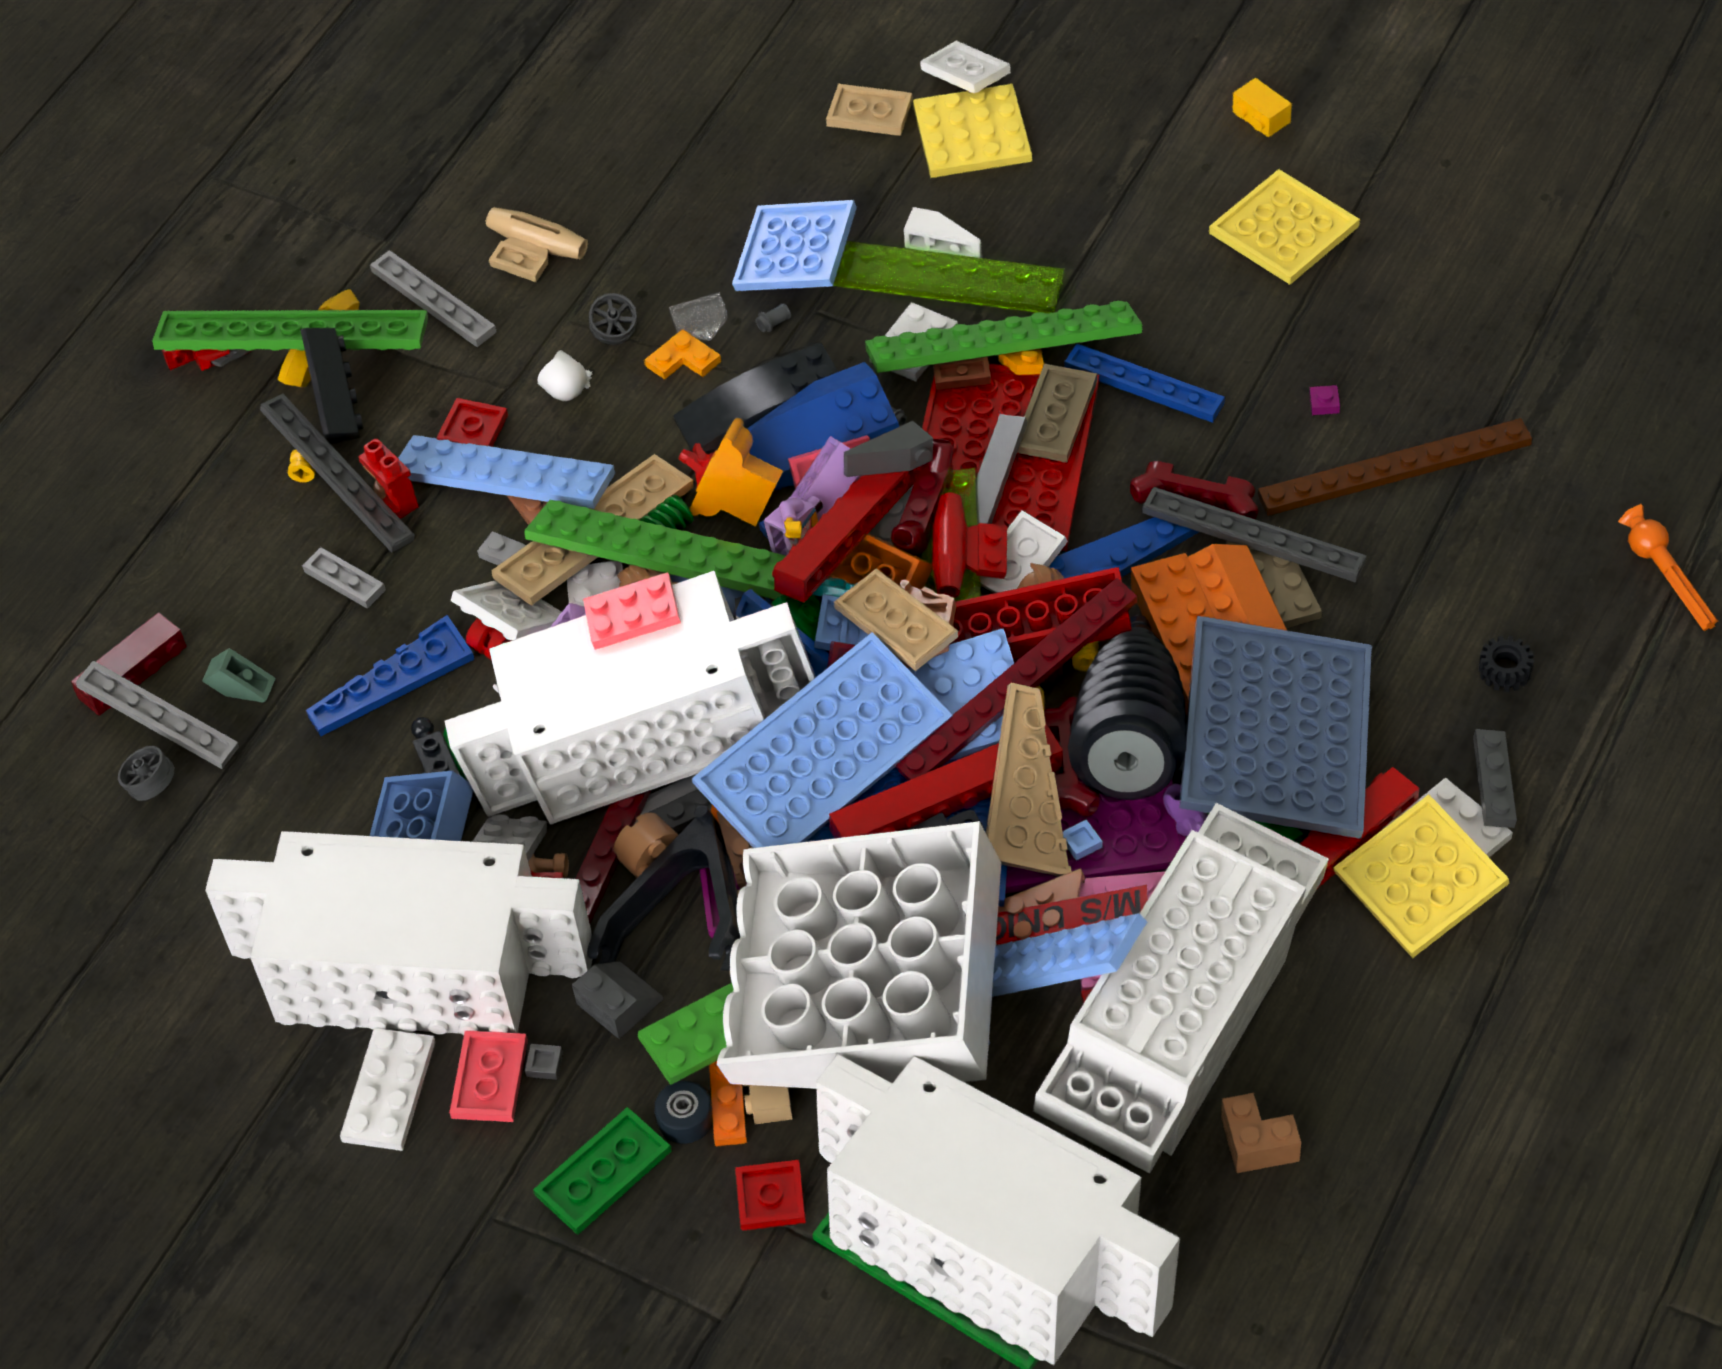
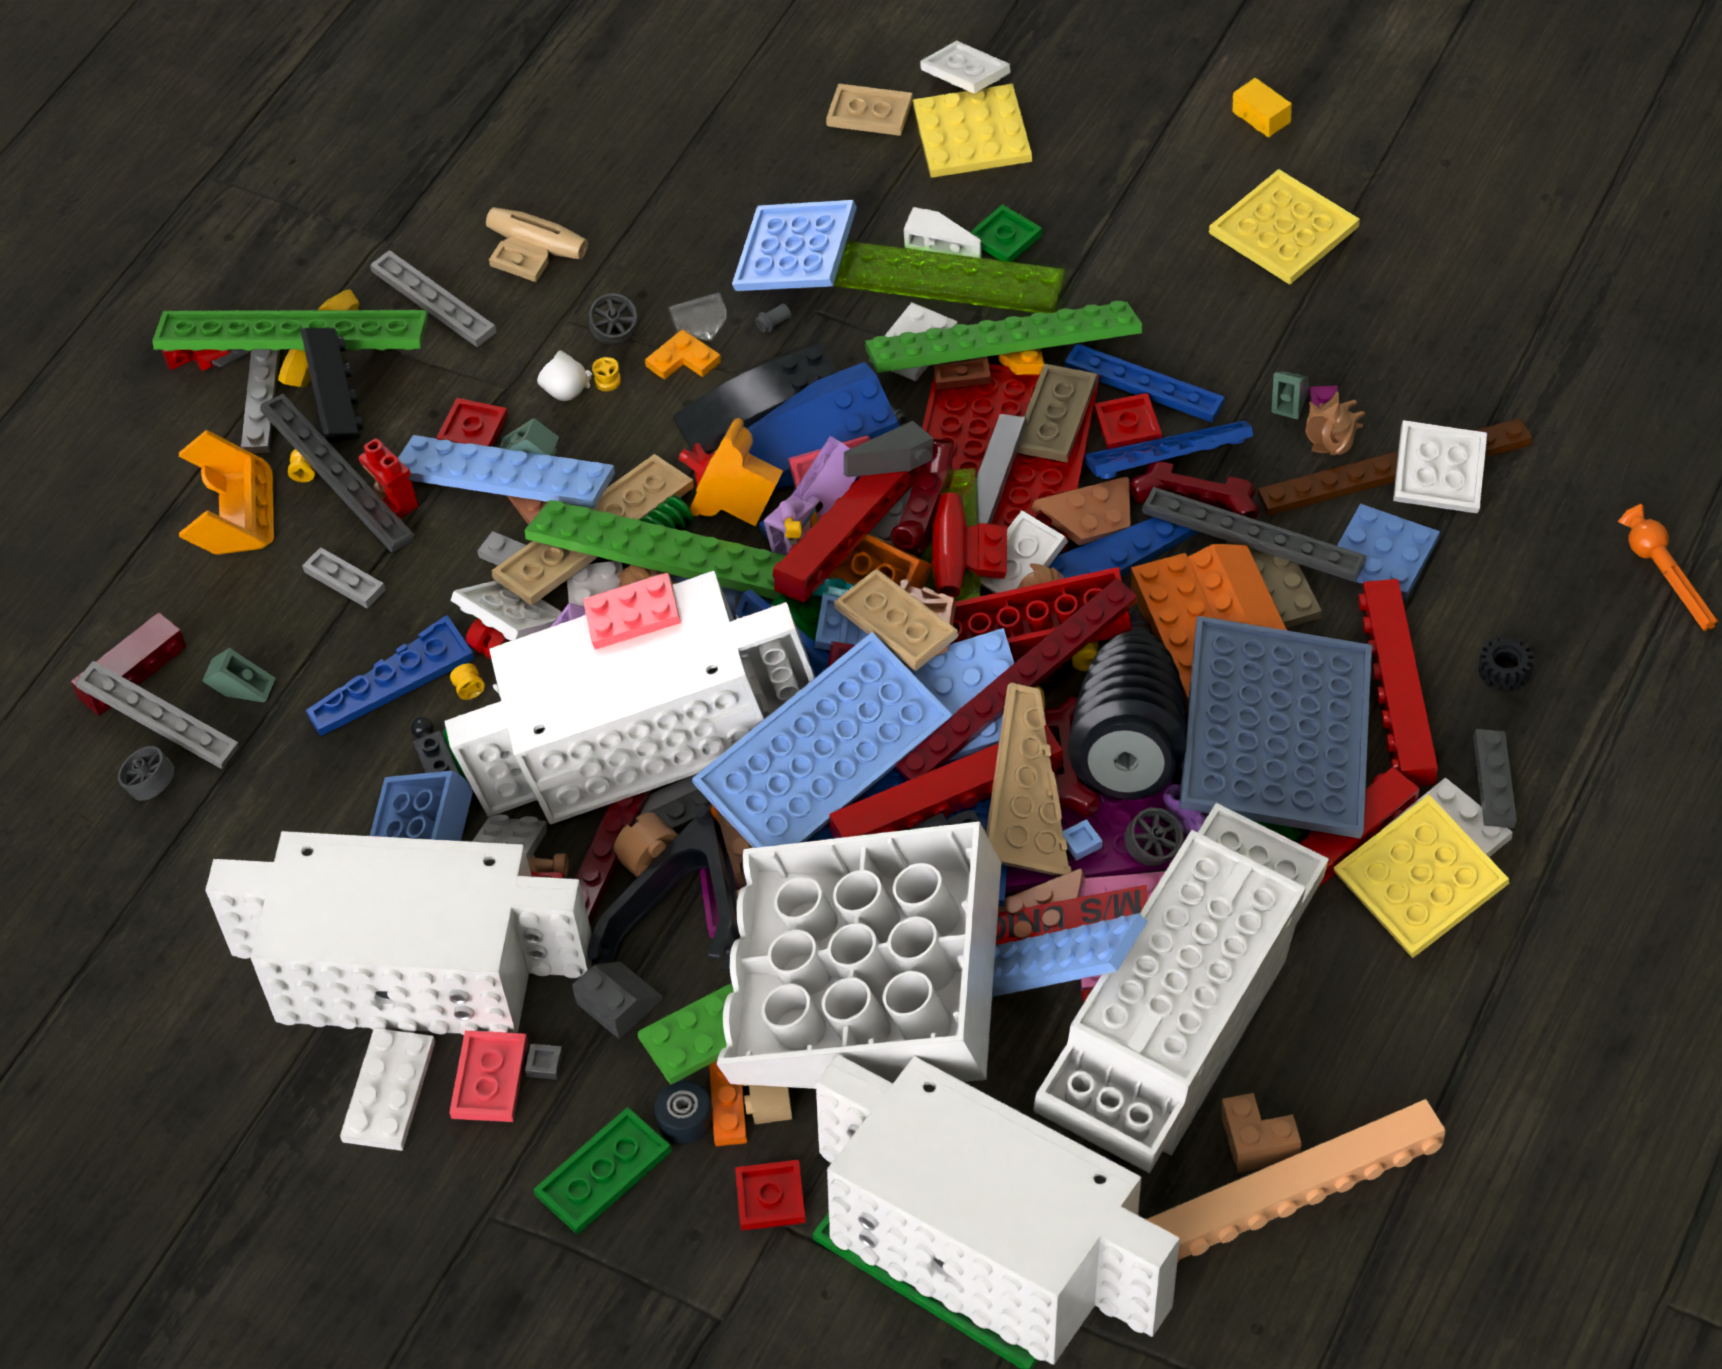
none -> light orange windscreen [179,430,274,555]
none -> light grey plate [241,349,280,454]
none -> yellow wheel [450,663,485,700]
none -> sand green slope [499,418,559,456]
none -> yellow wheel [592,357,621,392]
none -> green plate [970,204,1042,265]
none -> nougat wing [1032,476,1130,545]
none -> blue wing [1085,420,1253,479]
none -> red plate [1094,393,1162,449]
none -> dark grey wheel [1124,808,1183,866]
none -> light nougat brick [1146,1099,1445,1263]
none -> sand green slope [1271,371,1309,419]
none -> medium nougat hair [1305,391,1365,455]
none -> medium blue plate [1337,504,1440,599]
none -> red brick [1358,579,1438,786]
none -> white plate [1393,420,1487,513]

